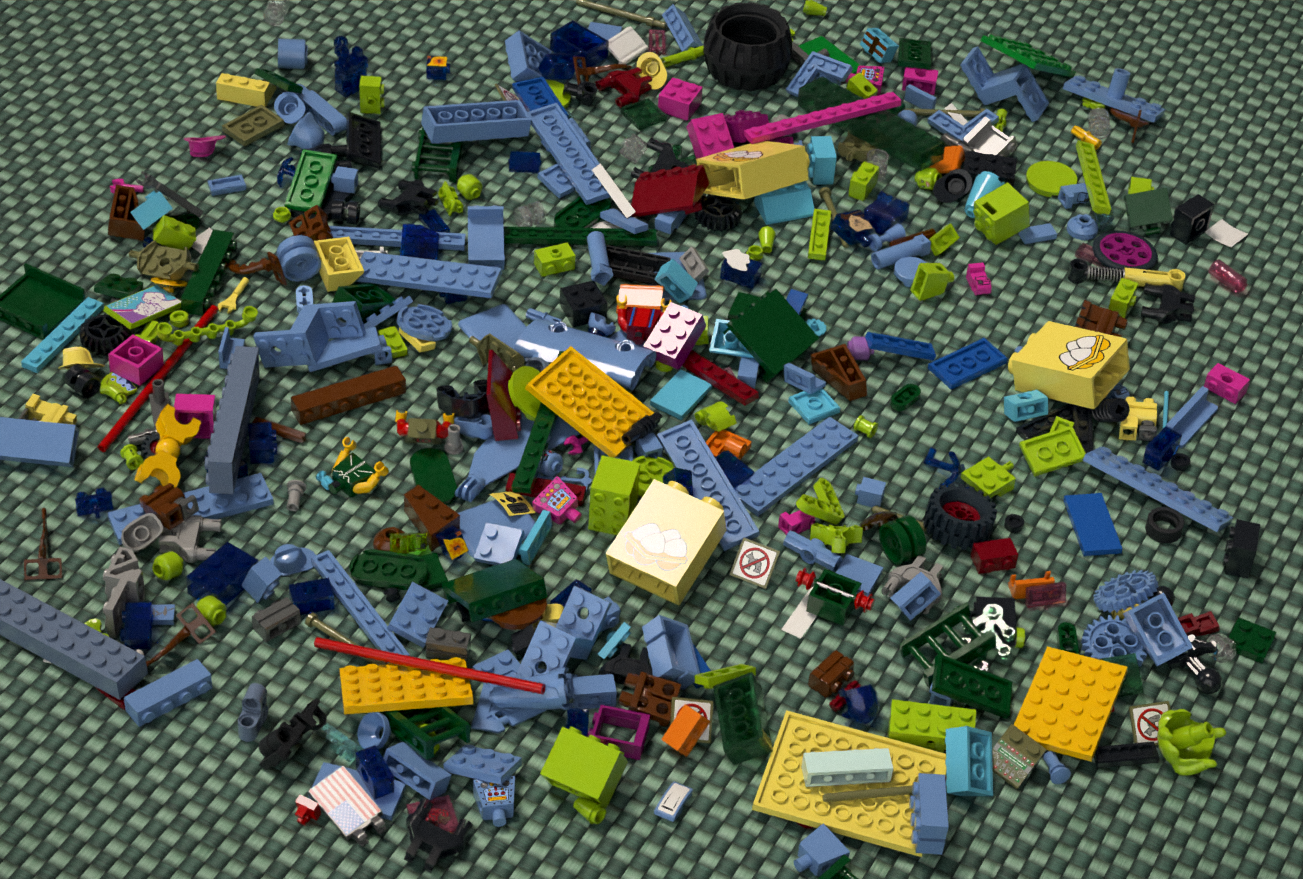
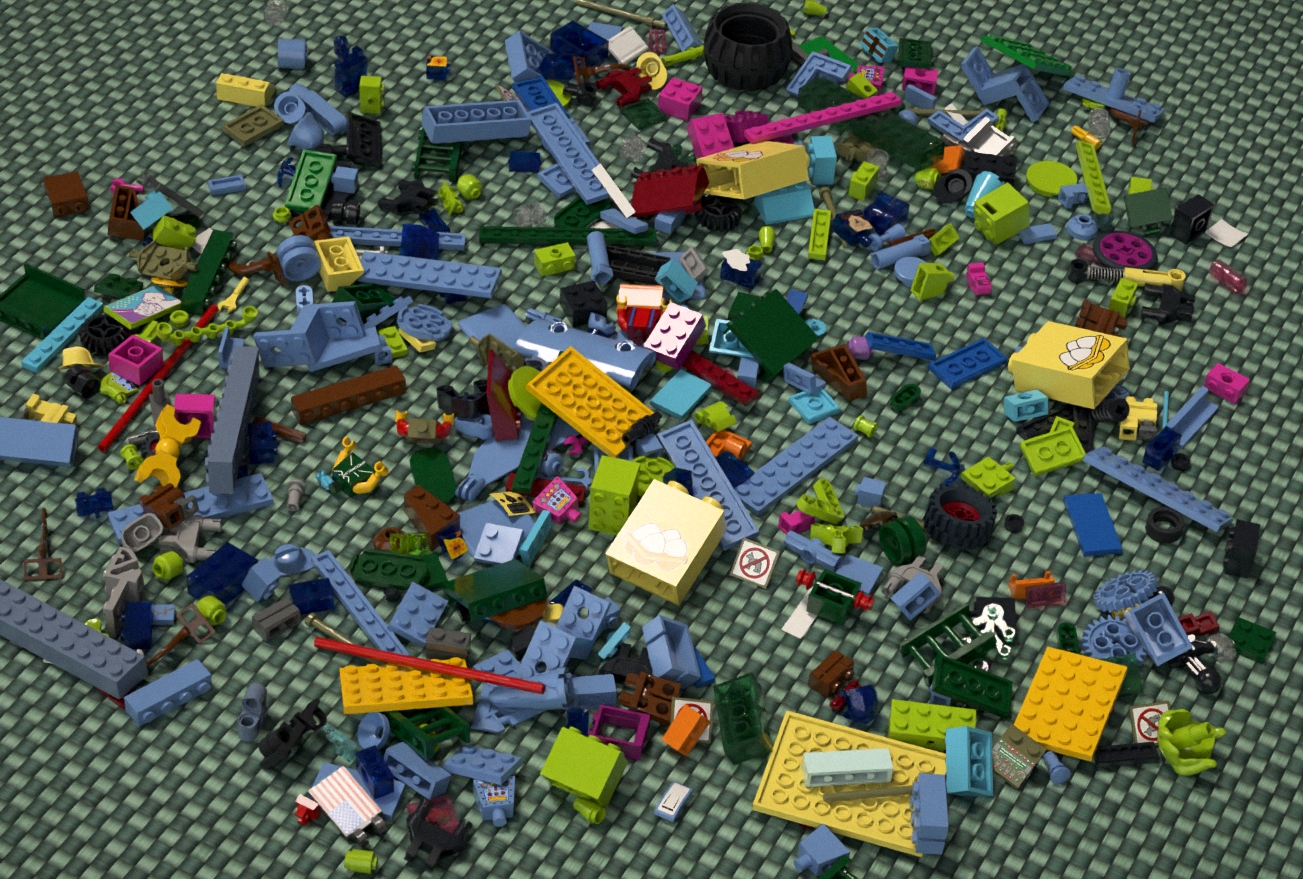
dark pink piece [184,136,226,157] -> none
dark green tile [255,68,303,93] -> none
light grey pin [444,424,463,455] -> none
medium blue panel [468,205,505,270] -> none
lime plate [695,664,756,689] -> none
dark red brick [971,538,1019,574] -> none
lime tile [1014,627,1025,648] -> none
none -> reddish brown panel [43,171,89,217]
none -> lime brick [344,849,378,874]

